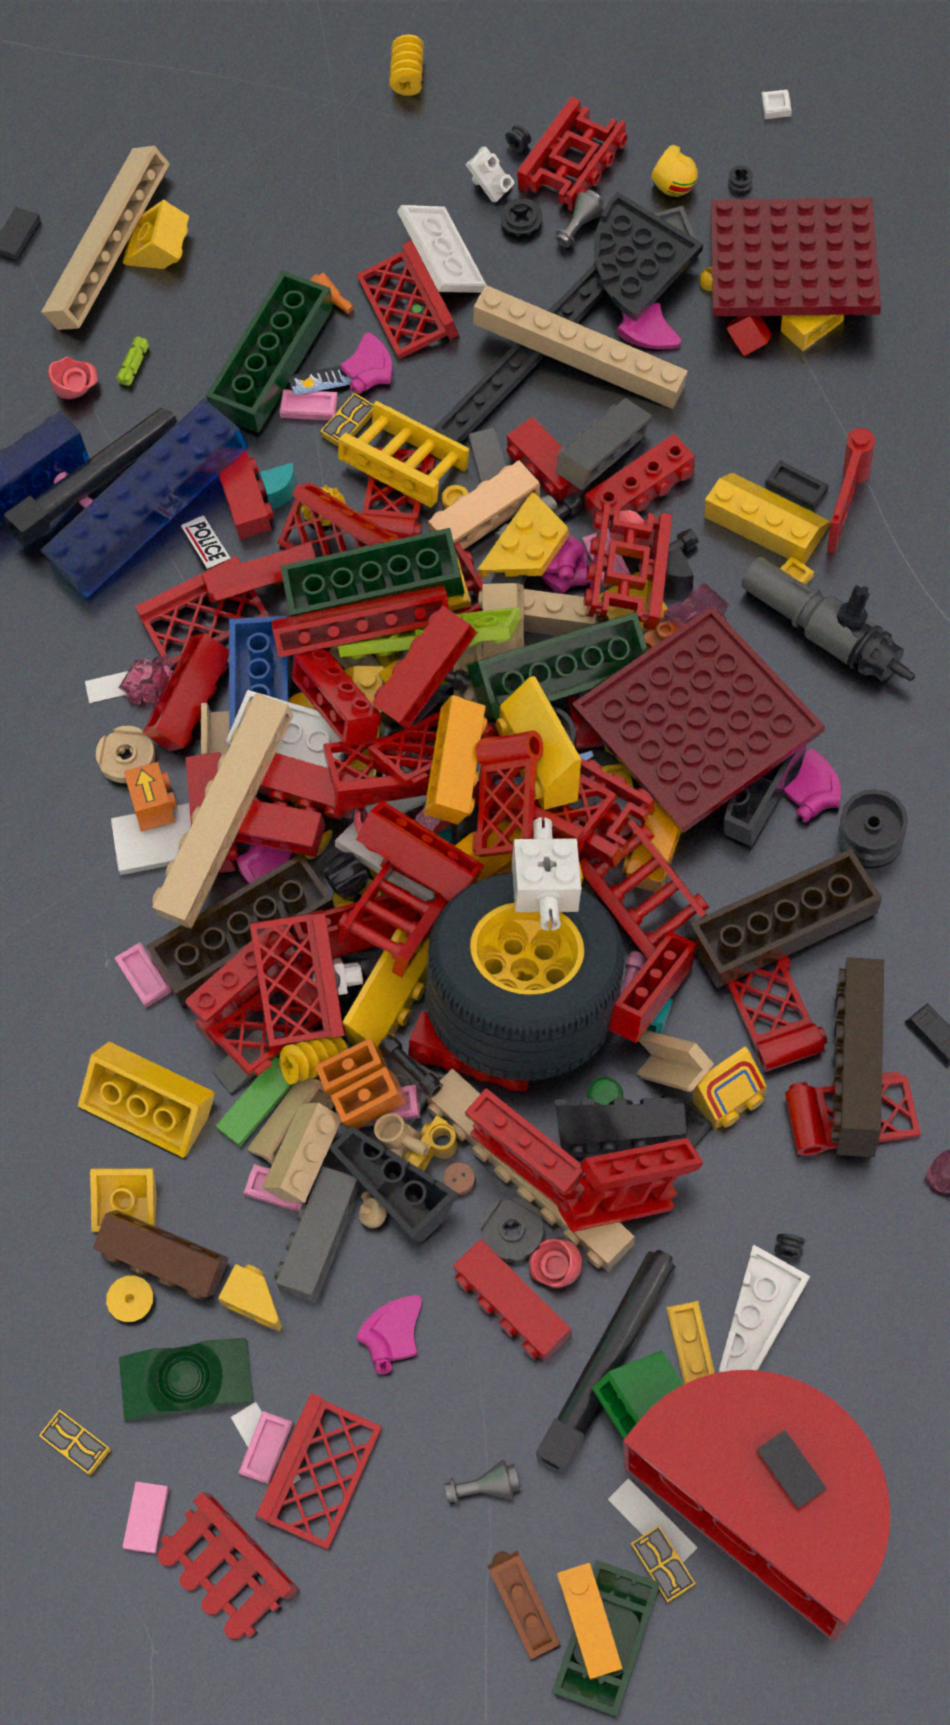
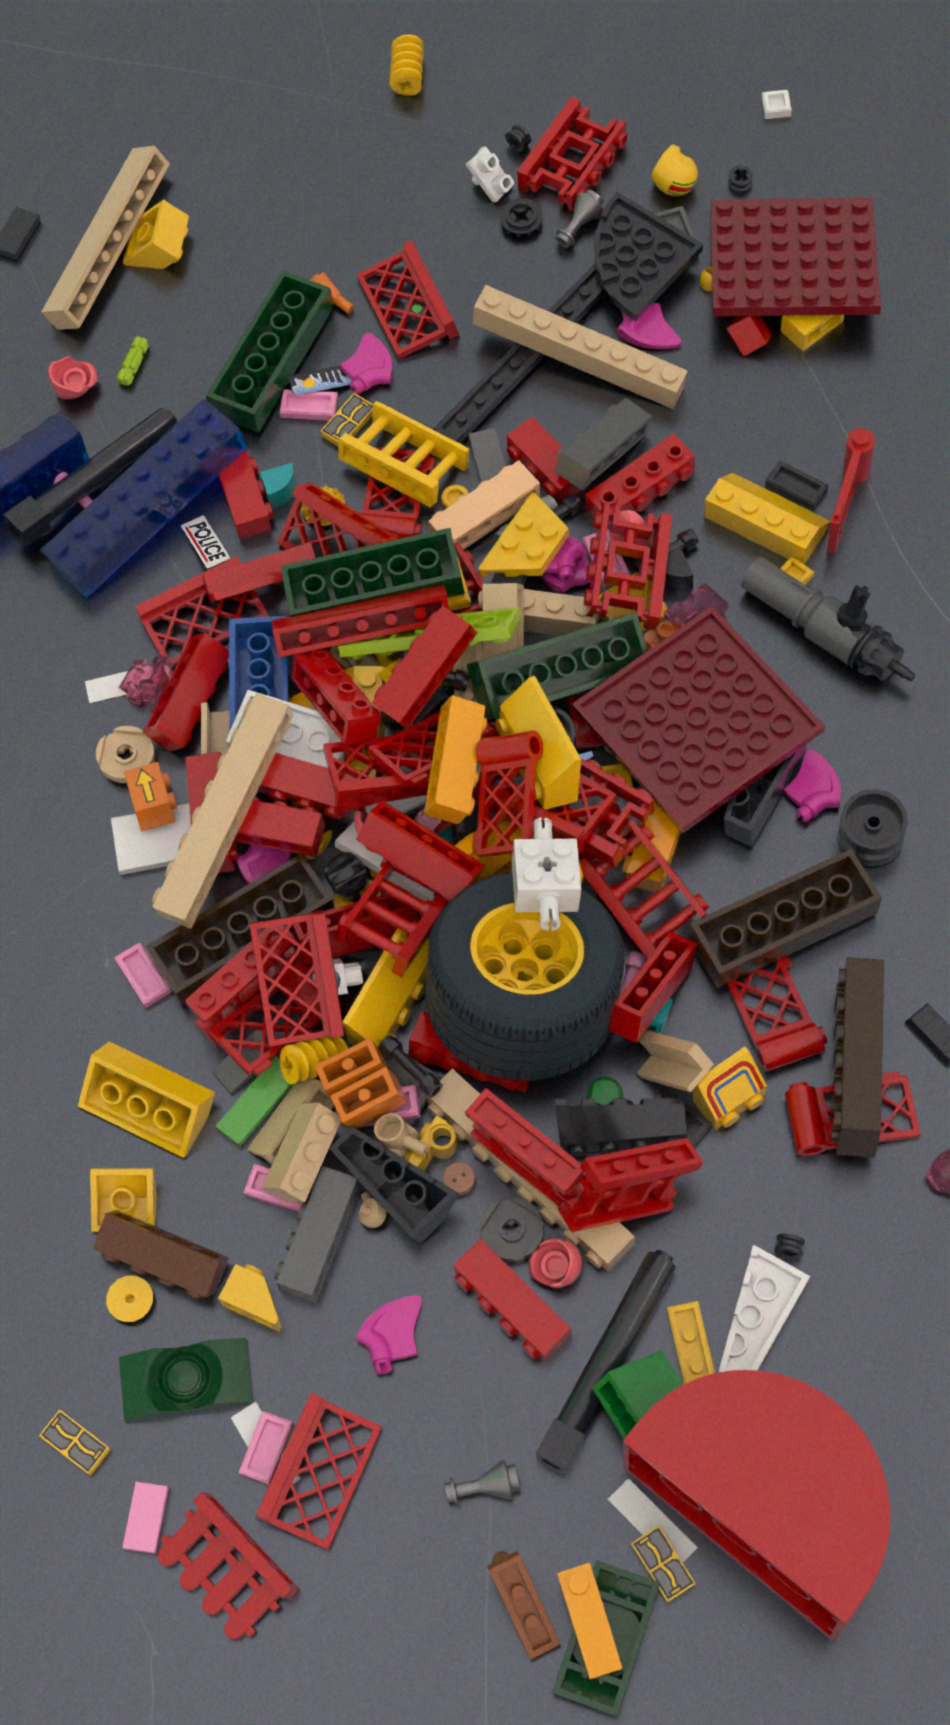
white tile [397,205,486,292] -> none
black tile [756,1430,827,1510] -> none

